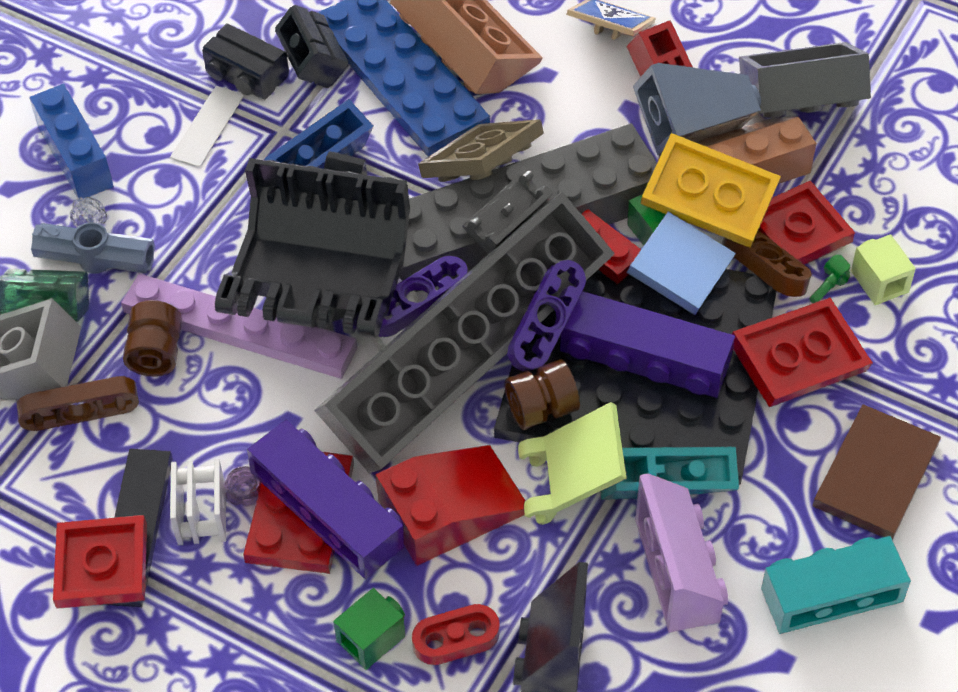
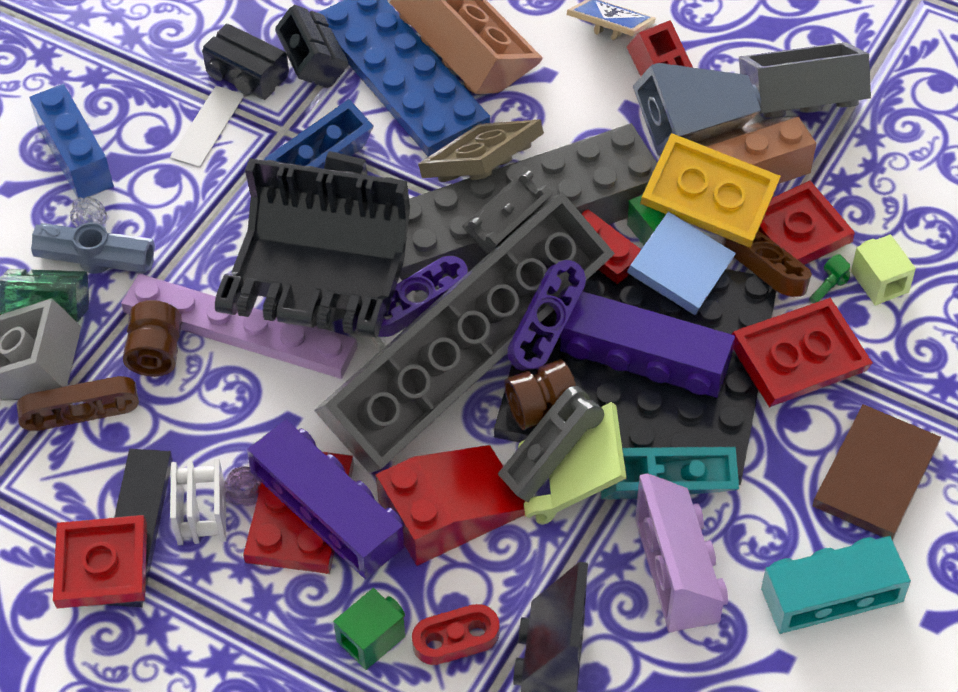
none -> dark grey plate [498,386,604,502]

